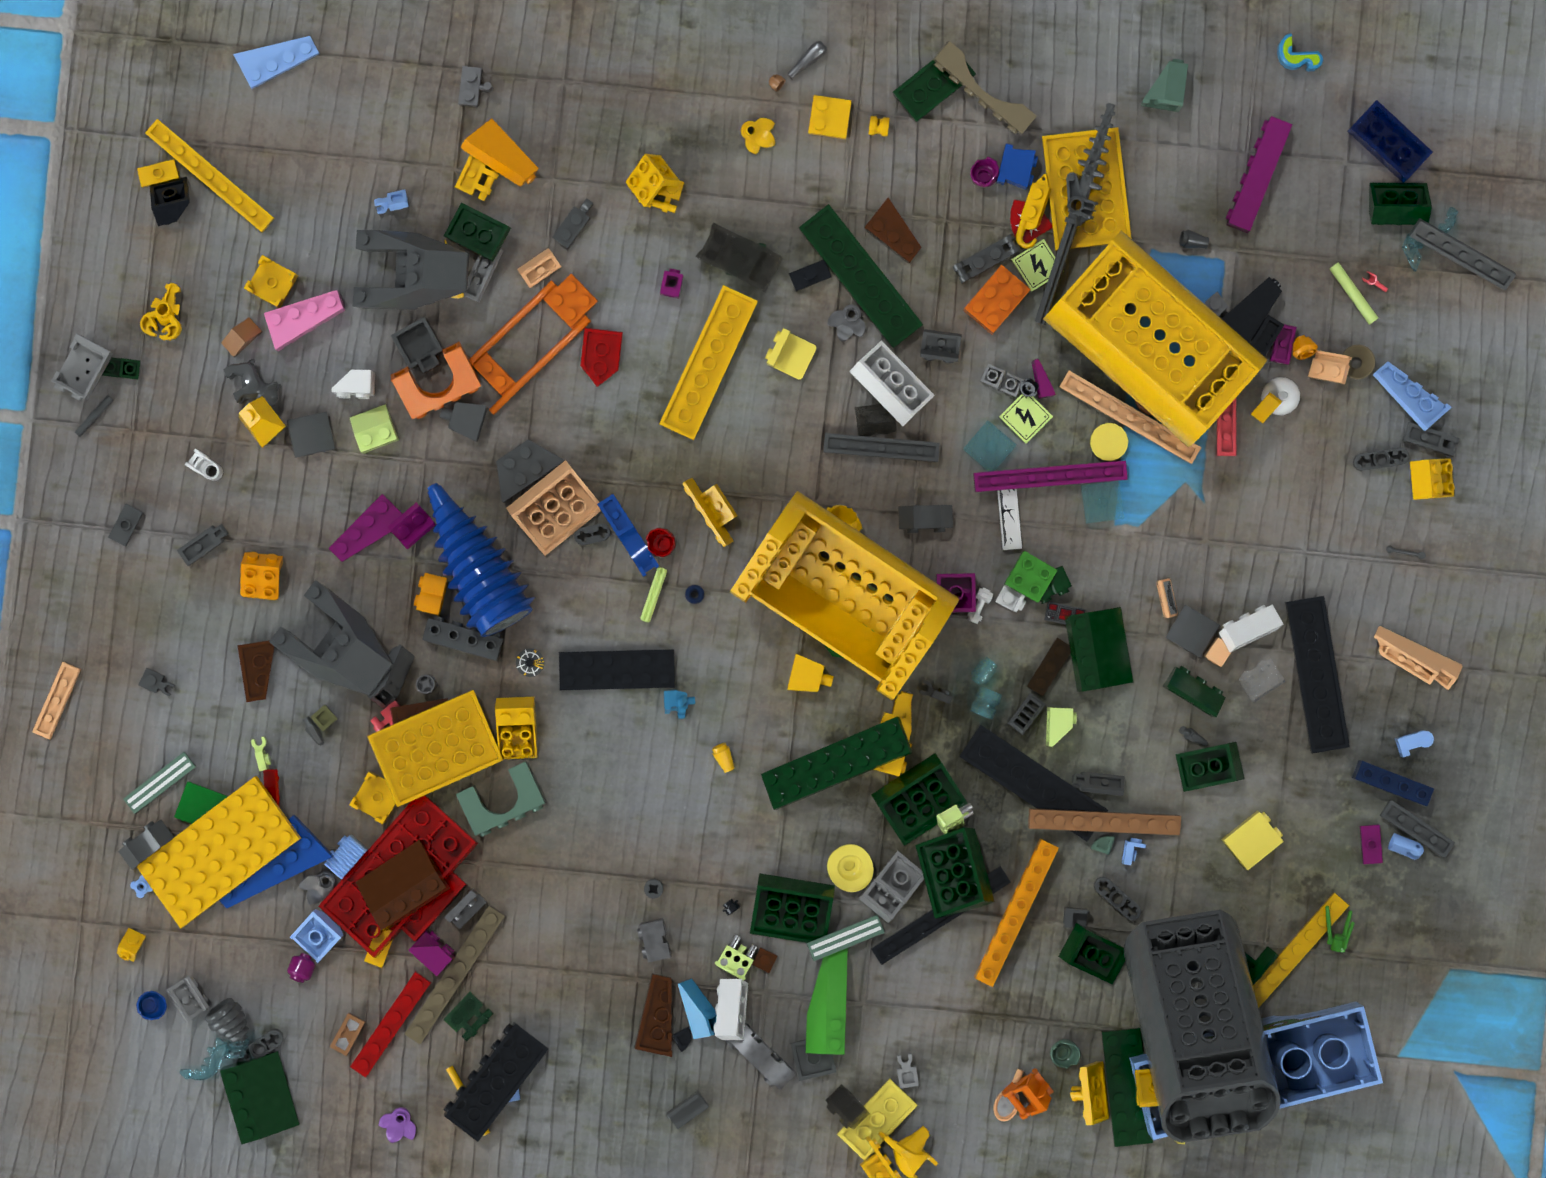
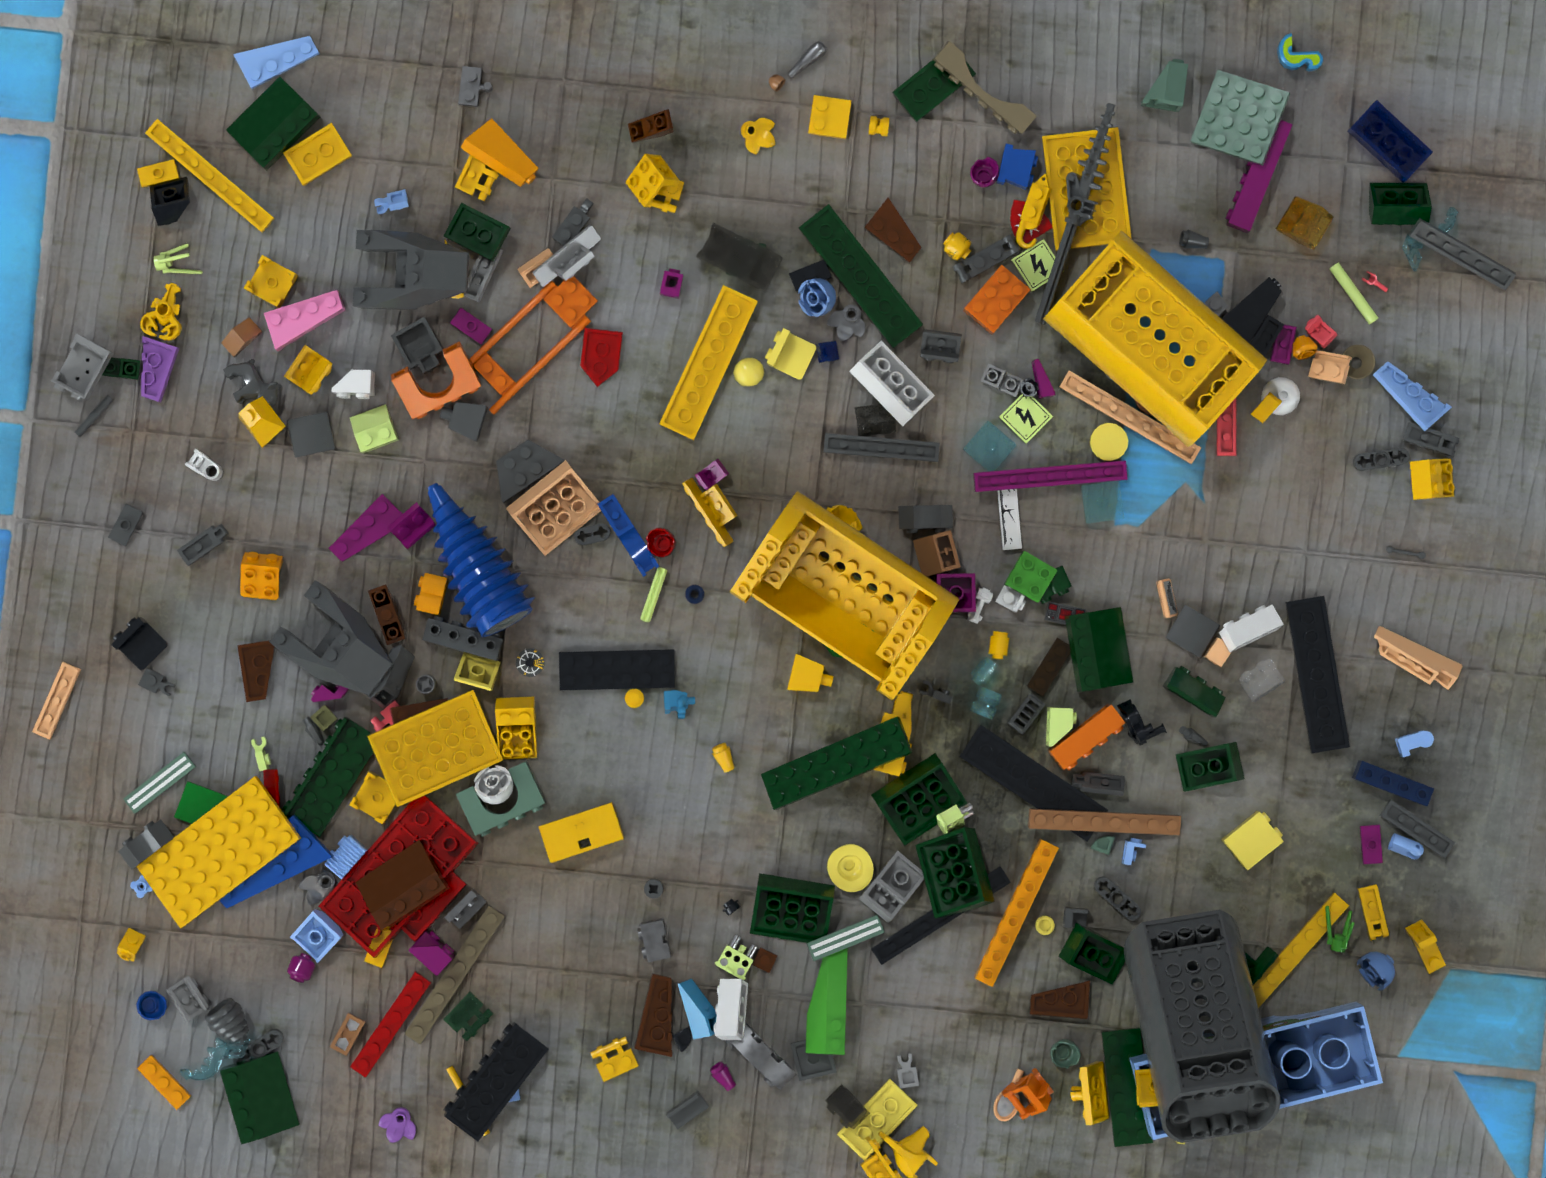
none -> black bracket [111,617,168,670]
none -> light orange plate [137,1055,192,1110]
none -> medium lavender wing [141,336,179,403]
none -> yellowish green plant [154,244,203,274]
none -> dark green slope [226,76,320,171]
none -> yellow plate [283,123,352,186]
none -> dark green bracket [283,717,374,837]
none -> yellow bracket [284,345,333,395]
none -> magenta slope [311,684,349,702]
none -> reddish brown slope [368,584,406,645]
none -> magenta plate [450,308,493,345]
none -> light yellow slope [454,652,501,691]
none -> white cylinder [474,765,514,804]
none -> light grey bracket [533,225,601,287]
none -> yellow brick [538,802,624,863]
none -> yellow plate [590,1036,639,1082]
none -> yellow plate [625,689,644,708]
none -> reddish brown slope [628,109,674,142]
none -> magenta bracket [695,459,729,490]
none -> magenta cone [710,1061,736,1091]
none -> light yellow hair [733,358,764,387]
none -> medium blue cylinder [798,278,836,317]
none -> clear blue plate [816,341,839,363]
none -> medium nougat slope [913,530,961,576]
none -> yellow head [943,232,971,260]
none -> yellow brick [988,631,1010,659]
none -> reddish brown wing [1029,980,1090,1019]
none -> light yellow tile [1035,915,1055,935]
none -> orange brick [1047,704,1125,770]
none -> black piece [1117,699,1167,746]
none -> sand green plate [1191,70,1290,166]
none -> clear yellow slope [1276,196,1334,250]
none -> coral bracket [1305,315,1337,349]
none -> yellow plate [1357,884,1389,941]
none -> medium blue cylinder [1357,951,1395,991]
none -> yellow bracket [1405,919,1446,974]

